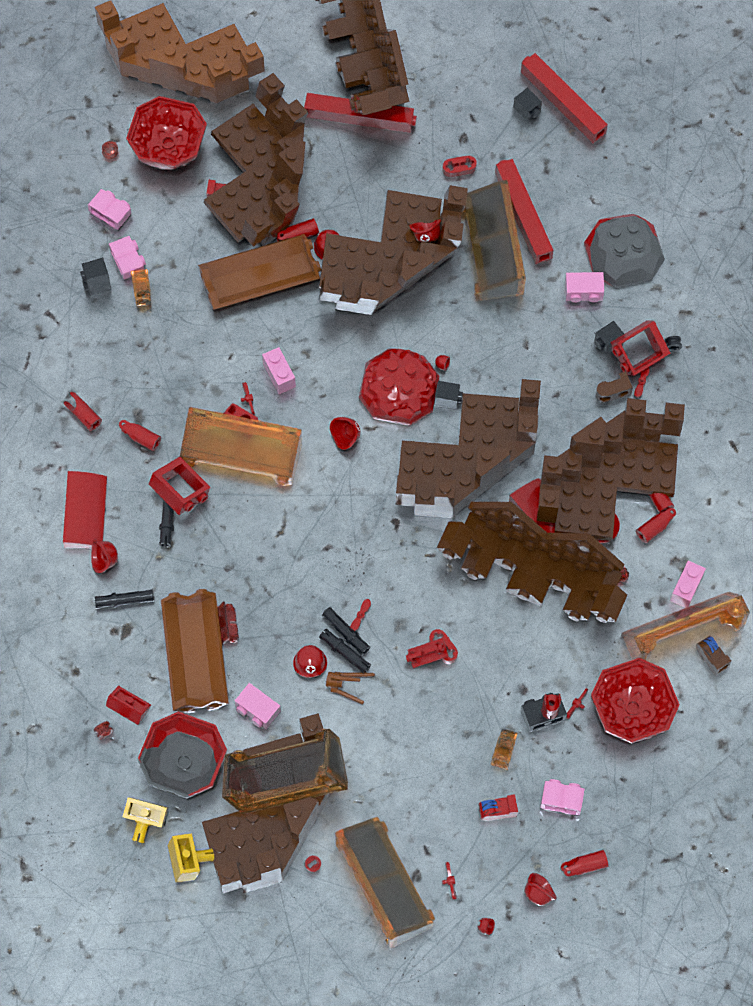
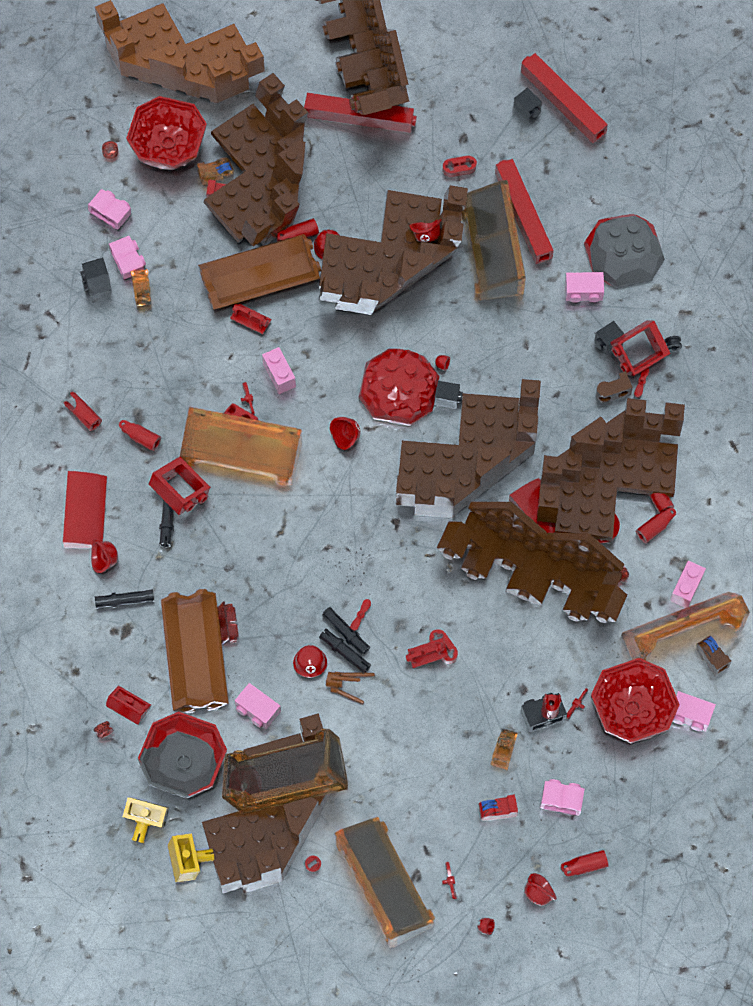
none -> clear orange leg [197,157,234,186]
none -> red hinge [230,303,272,335]
none -> bright pink brick [673,691,716,731]

